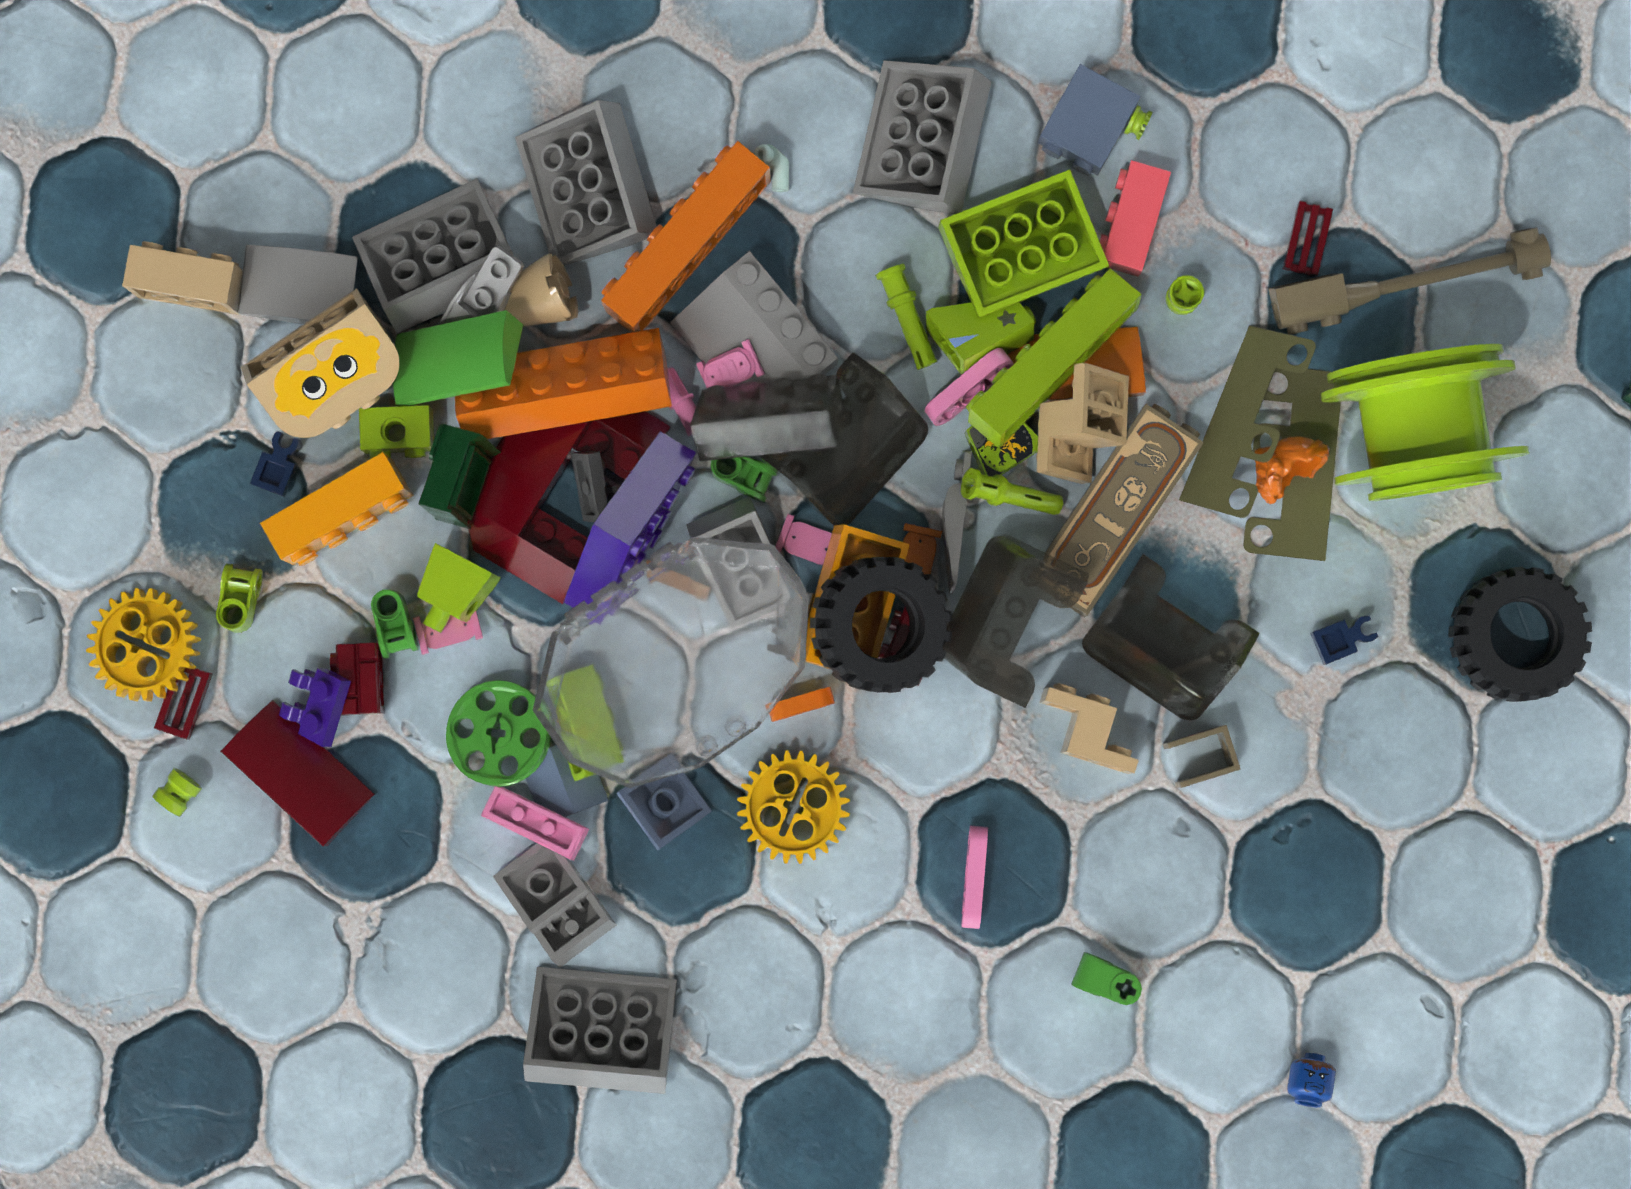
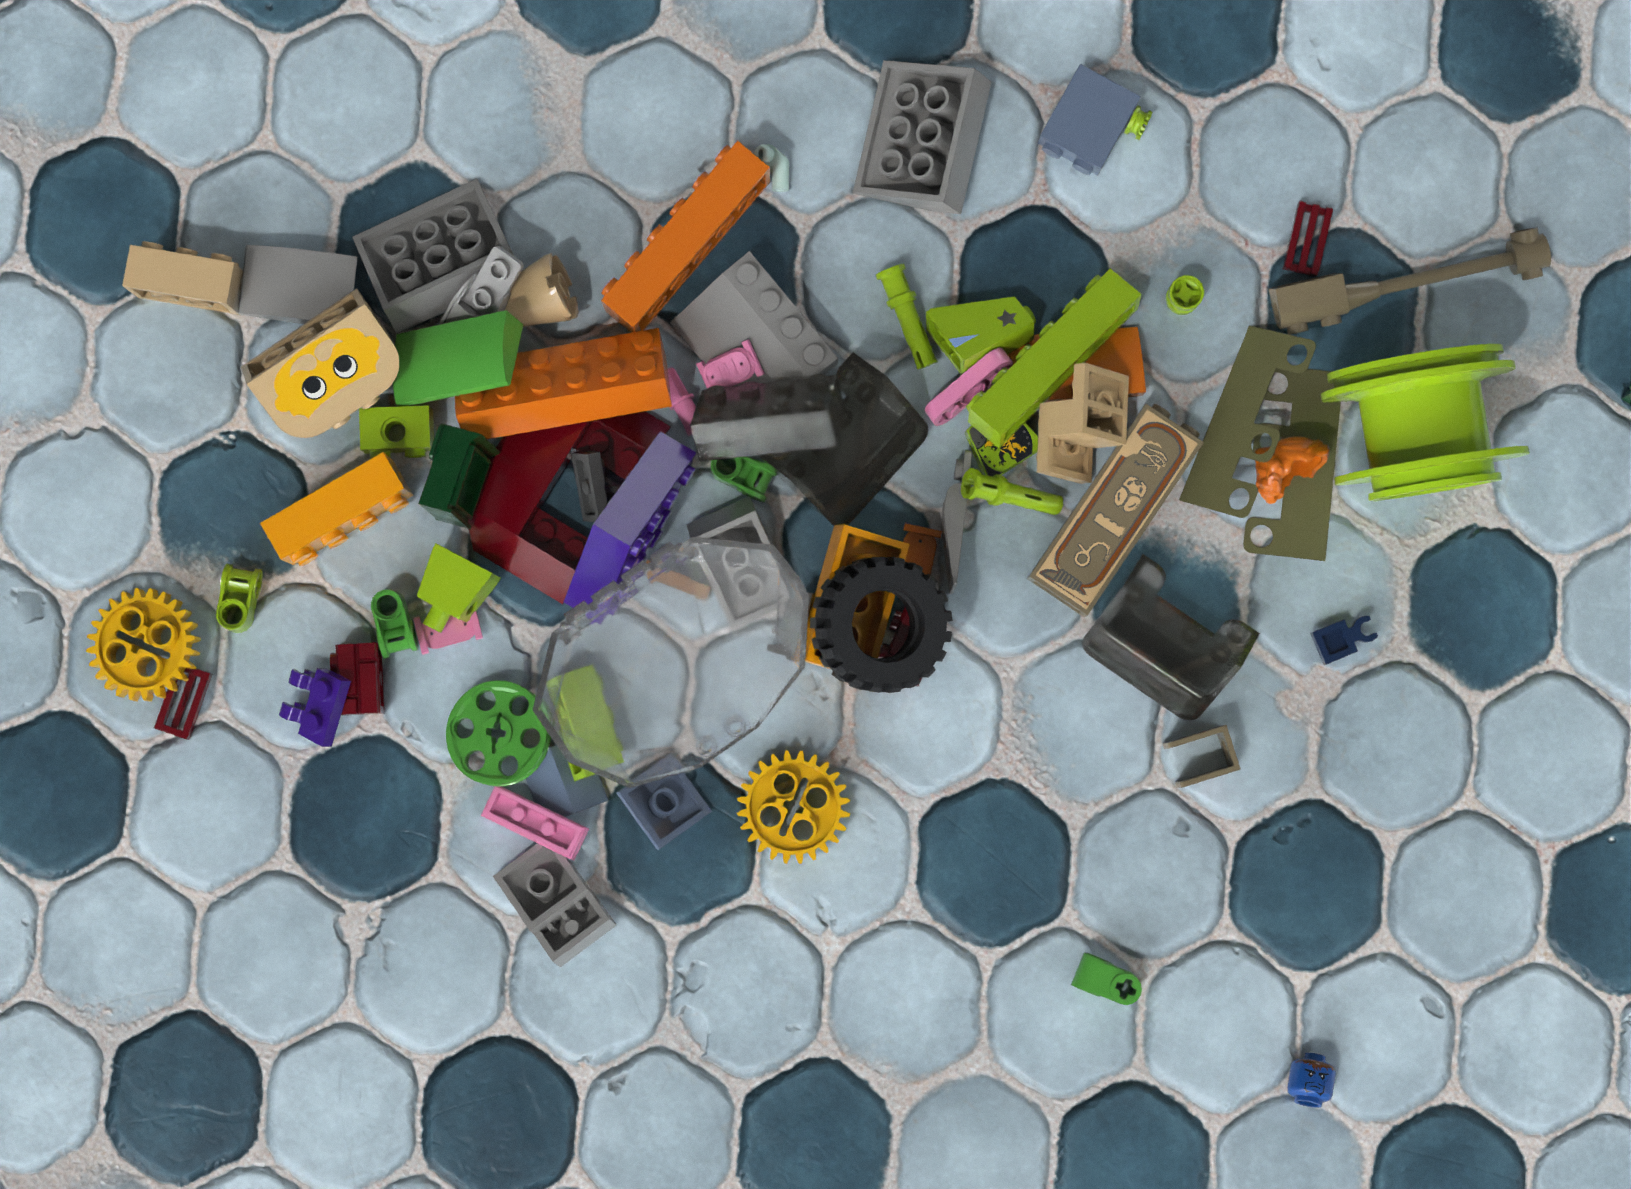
lime wheel [152,768,202,817] -> none
dark red slope [220,700,375,847] -> none
dark blue plate [250,431,301,497] -> none
light grey slope [515,100,657,266] -> none
light grey slope [523,967,677,1094] -> none
orange beam [767,687,835,722] -> none
bright pink piece [774,514,832,565] -> none
lime slope [938,169,1109,318] -> none
clear smoke windscreen [942,534,1089,708] -> none
bright pink beam [961,826,988,929] -> none
tan bracket [1039,683,1139,774] -> none
coral brick [1099,160,1171,277] -> none
black tyre [1448,567,1593,702] -> none

